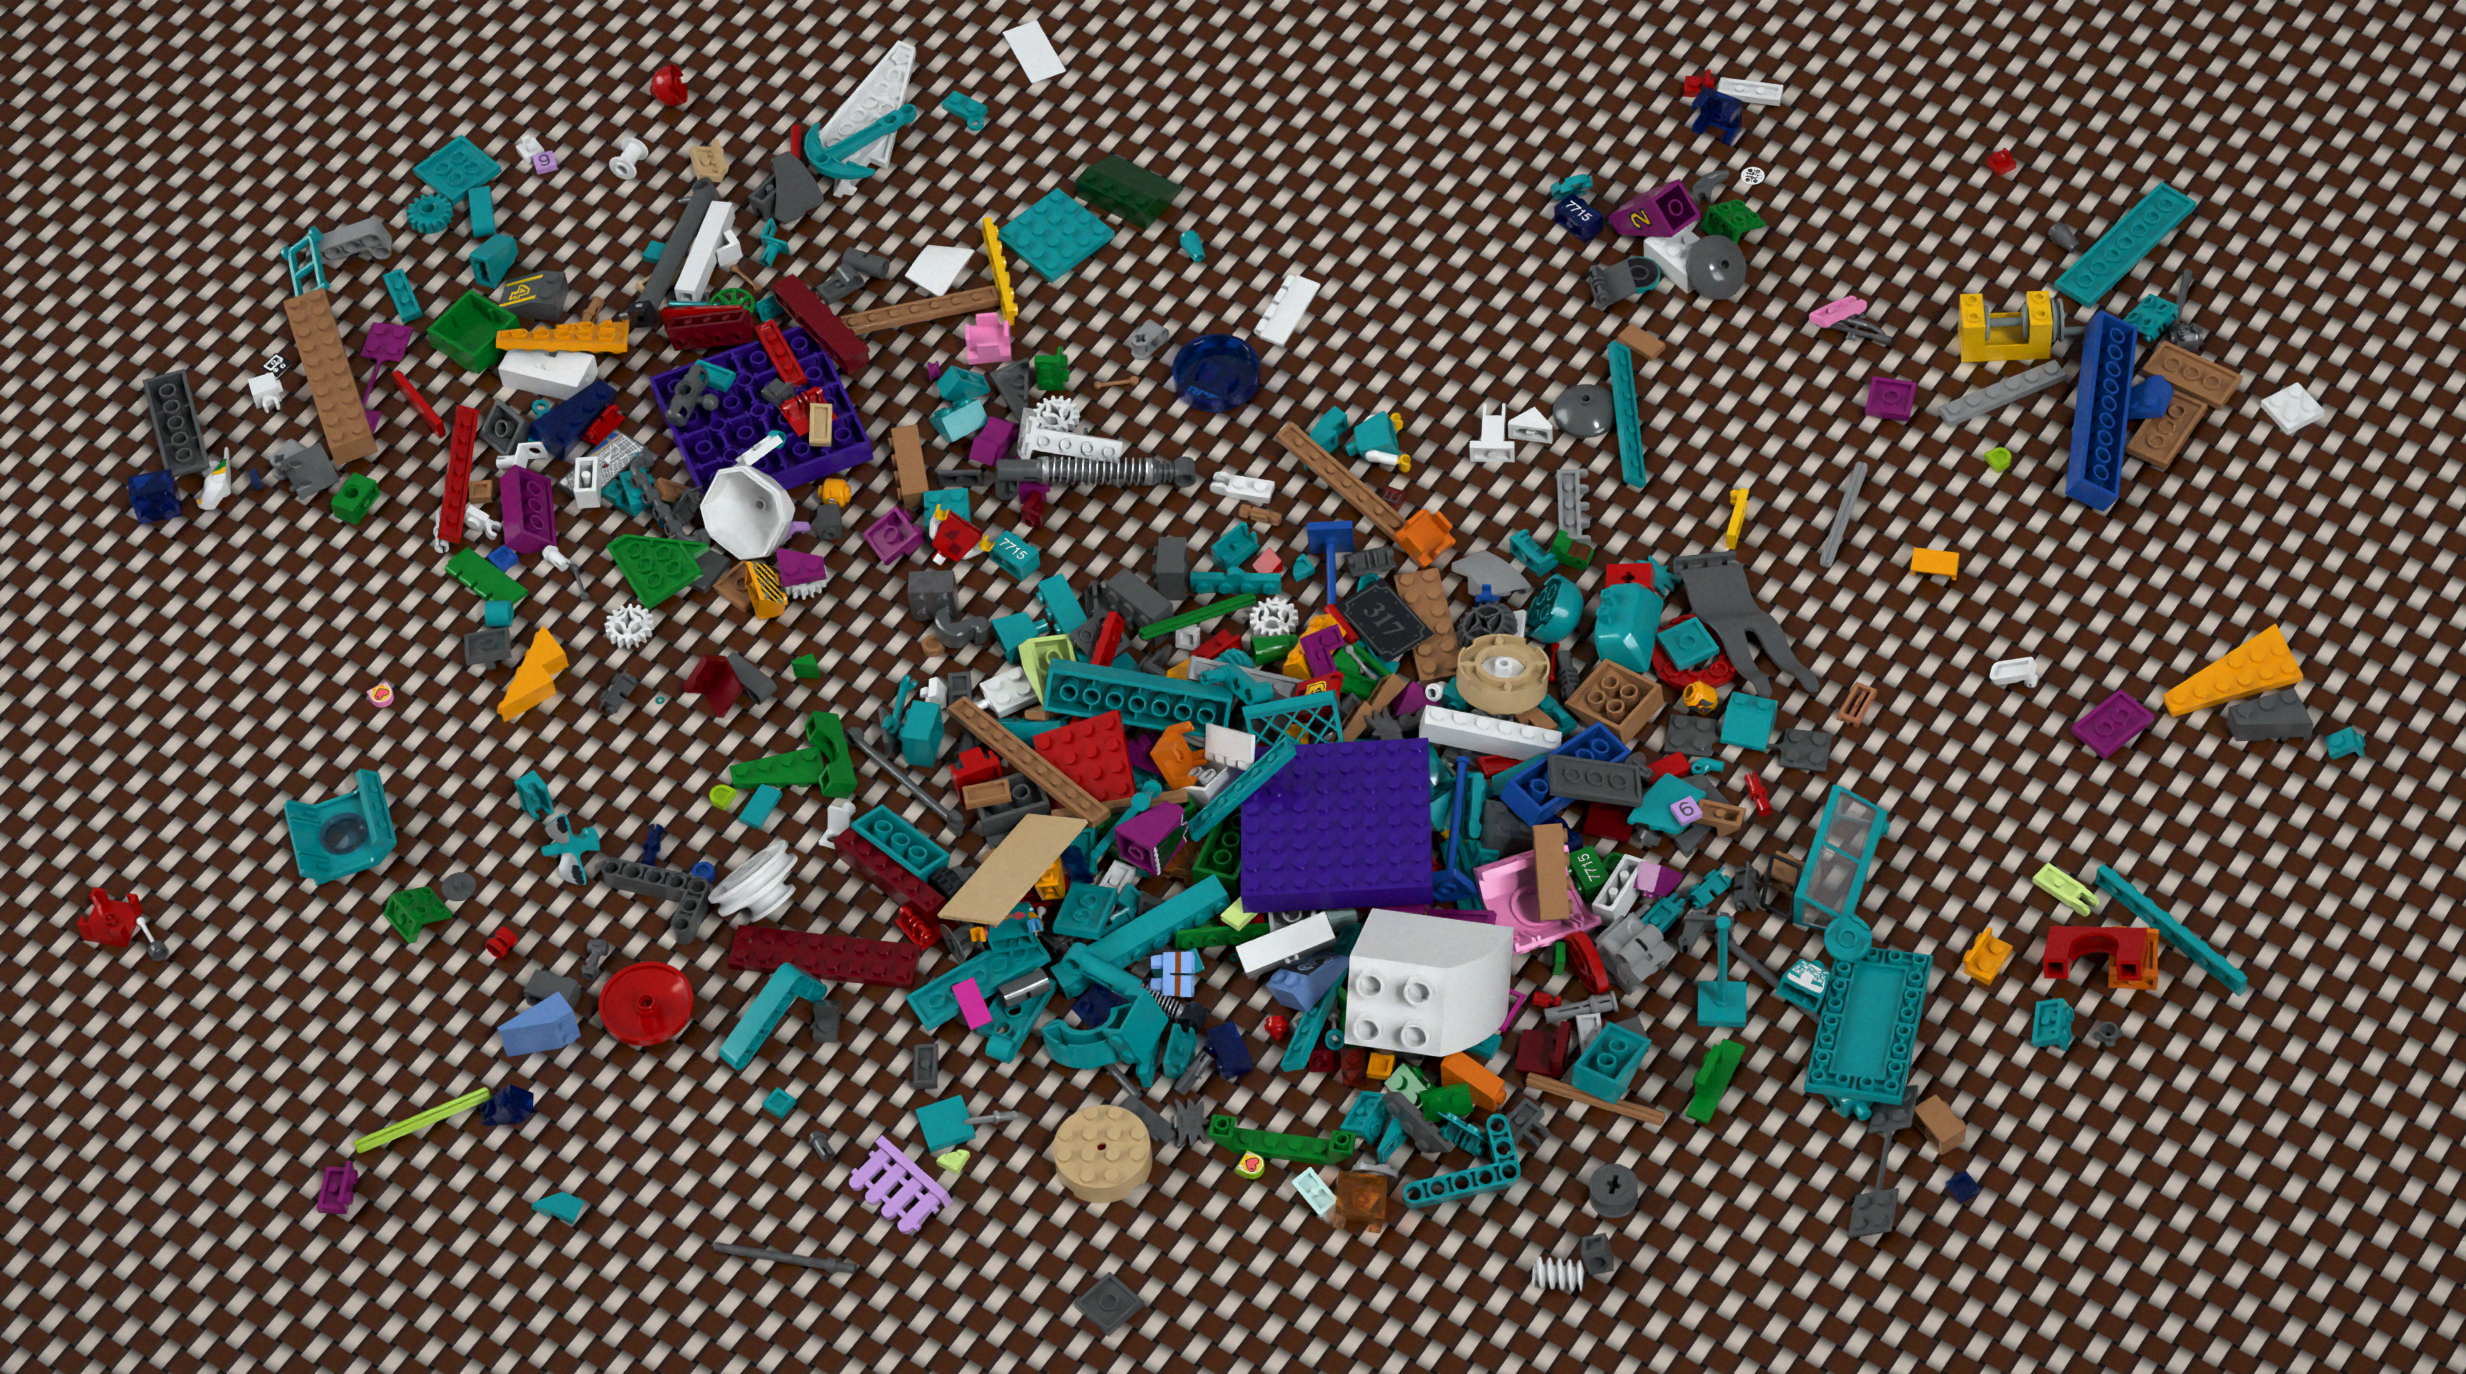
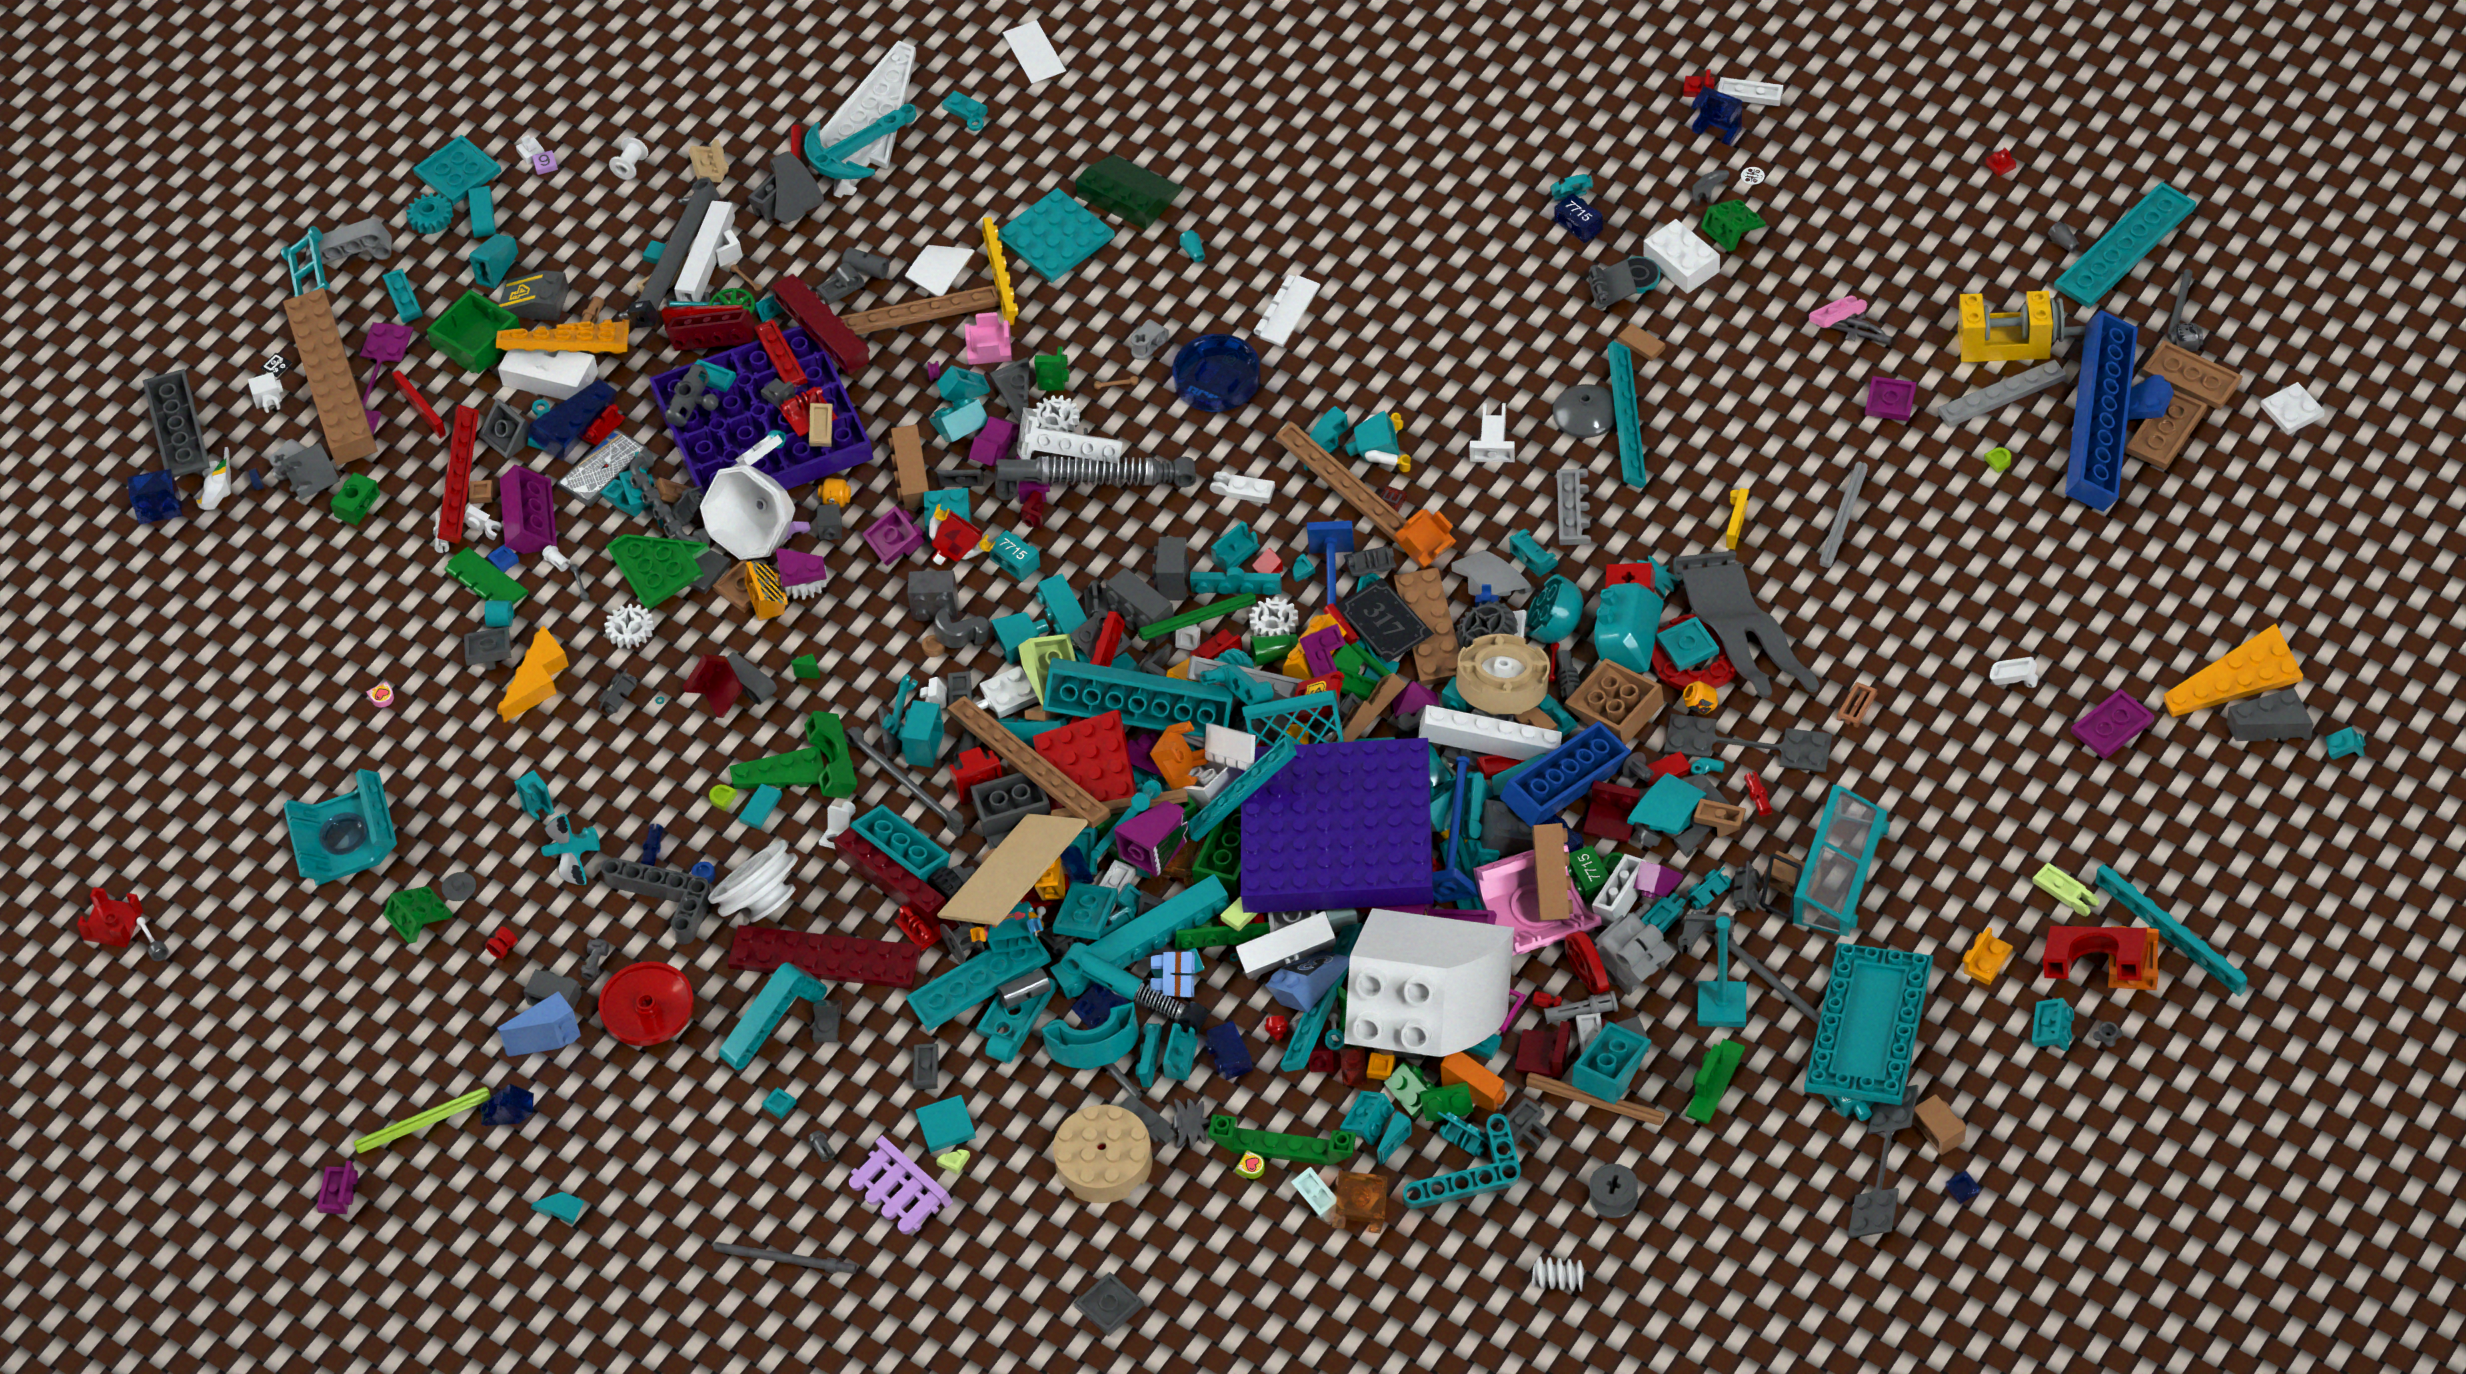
white bracket [496,442,549,470] -> none
white brick [574,456,602,509] -> none
red cylinder [650,64,688,107] -> none
teal bracket [759,218,790,267] -> none
dark pink tile [952,977,993,1031] -> none
medium nougat tile [962,778,1012,810] -> none
light grey piece [963,1110,1019,1125] -> none
teal panel [1102,987,1169,1064] -> none
dark grey axle [1174,1050,1214,1095] -> none
medium nougat axle [1239,504,1282,526] -> none
light grey hinge [1343,645,1377,681] -> none
light grey wheel [1352,1161,1398,1181] -> none
flat silver piece [1364,706,1404,740] -> none
dark grey wing [1382,1091,1456,1153] -> none
white pin [1425,681,1447,701] -> none
white slope [1508,407,1553,444] -> none
dark grey tile [1547,754,1643,807] -> none
green leg [1548,529,1594,570] -> none
green tile [1552,942,1566,976] -> none
dark grey brick [1581,1233,1614,1275] -> none
magenta slope [1608,179,1701,238] -> none
lavender tile [1670,796,1703,827] -> none
dark grey dish [1686,235,1746,300] -> none
teal slope [1720,691,1778,752] -> none
teal torso [1775,959,1831,1014] -> none
teal tile [1824,915,1872,963] -> none
light orange hinge [1910,547,1959,581] -> none
teal hinge [2123,293,2179,343] -> none

